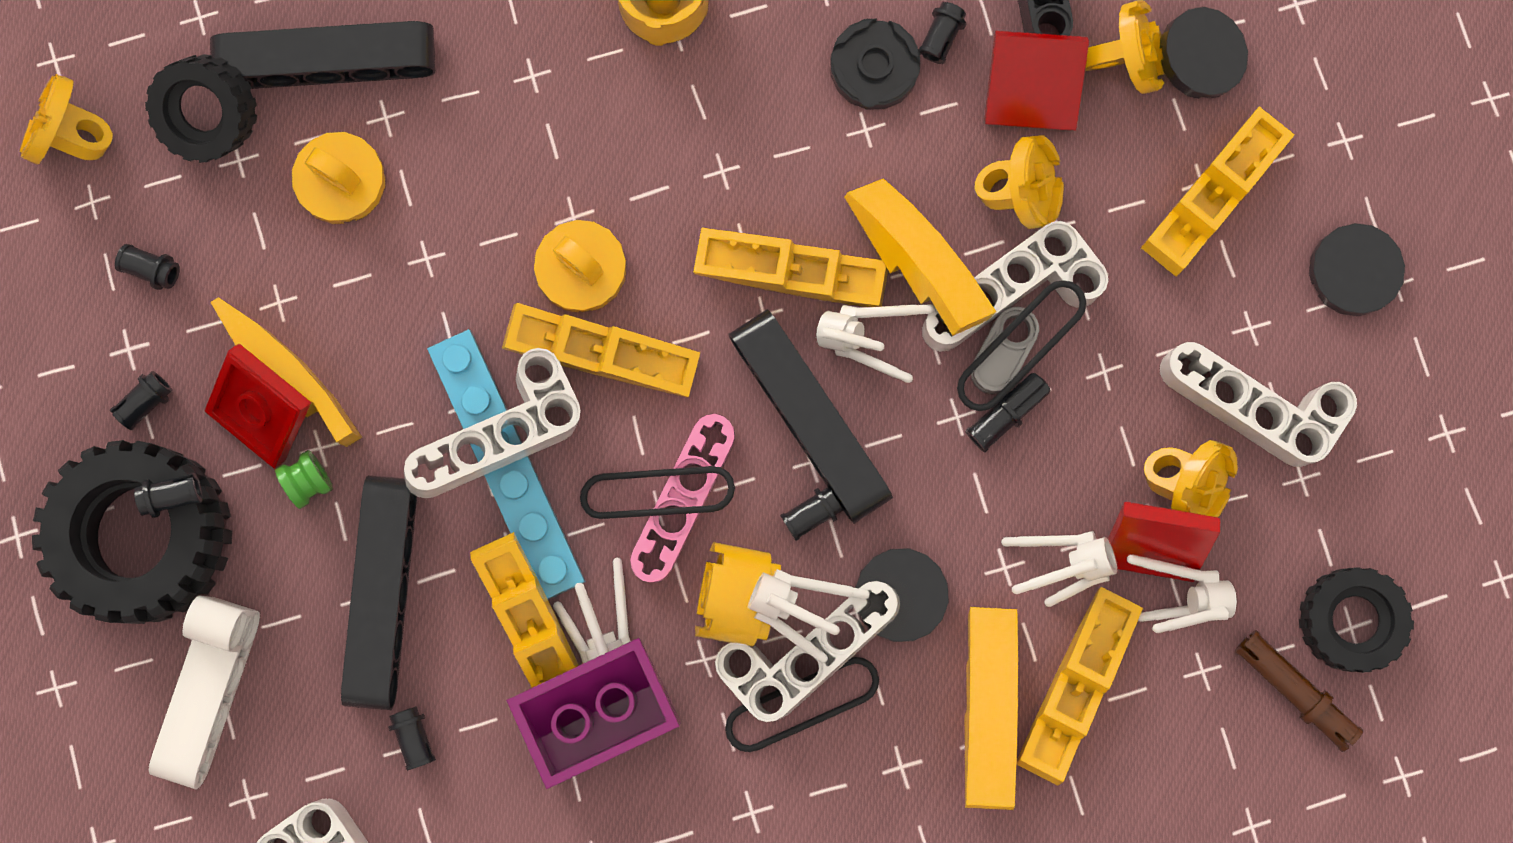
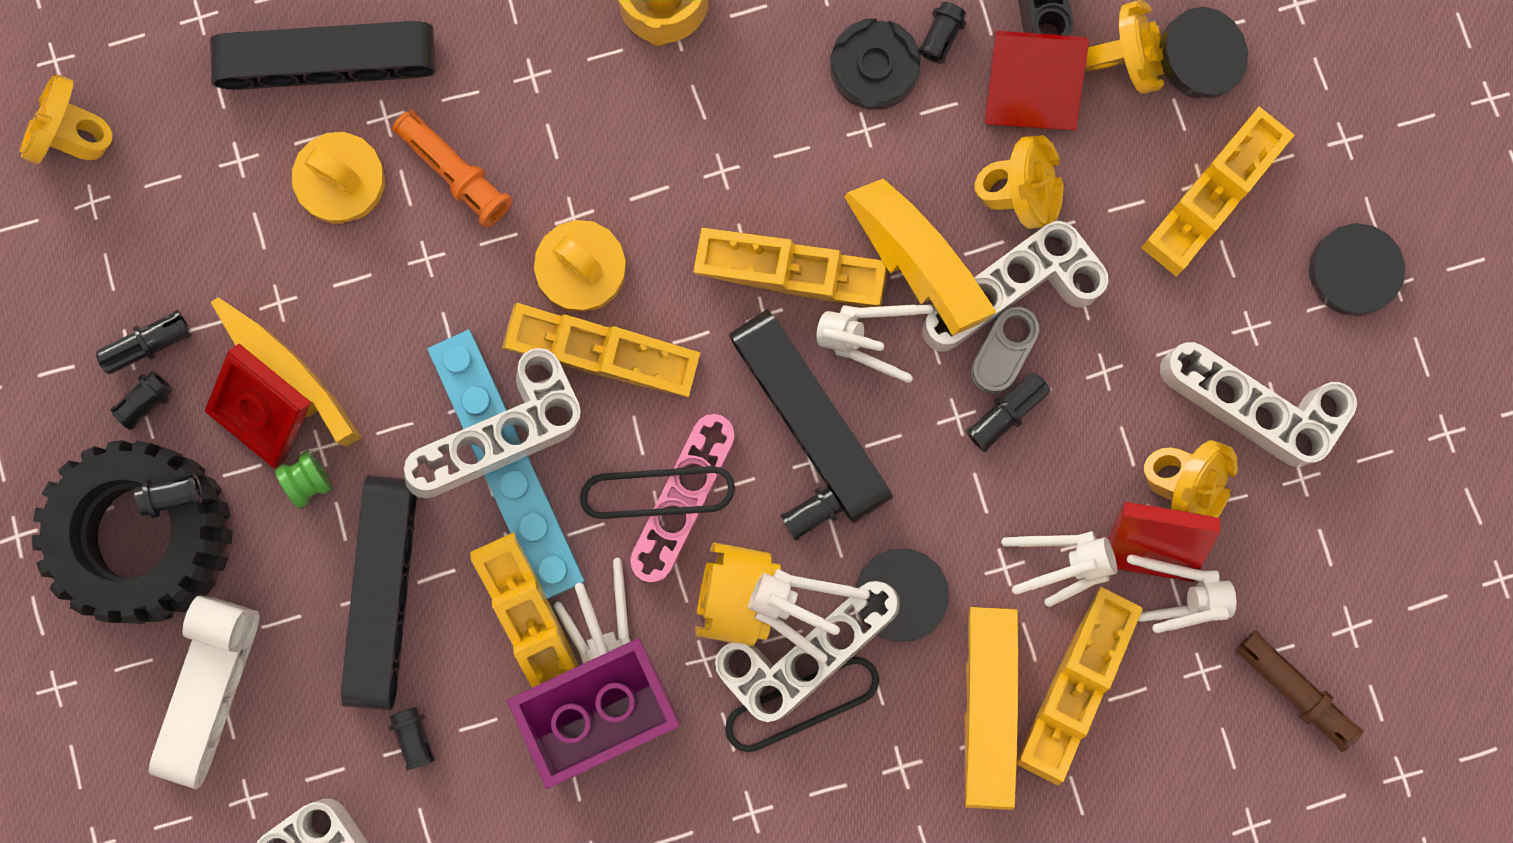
black pin [115,244,180,290] -> none
black tyre [145,54,257,163] -> none
black piece [957,280,1087,411] -> none
black tyre [1298,567,1414,673] -> none
none -> black axle [96,309,192,374]
none -> orange pin [392,109,513,228]

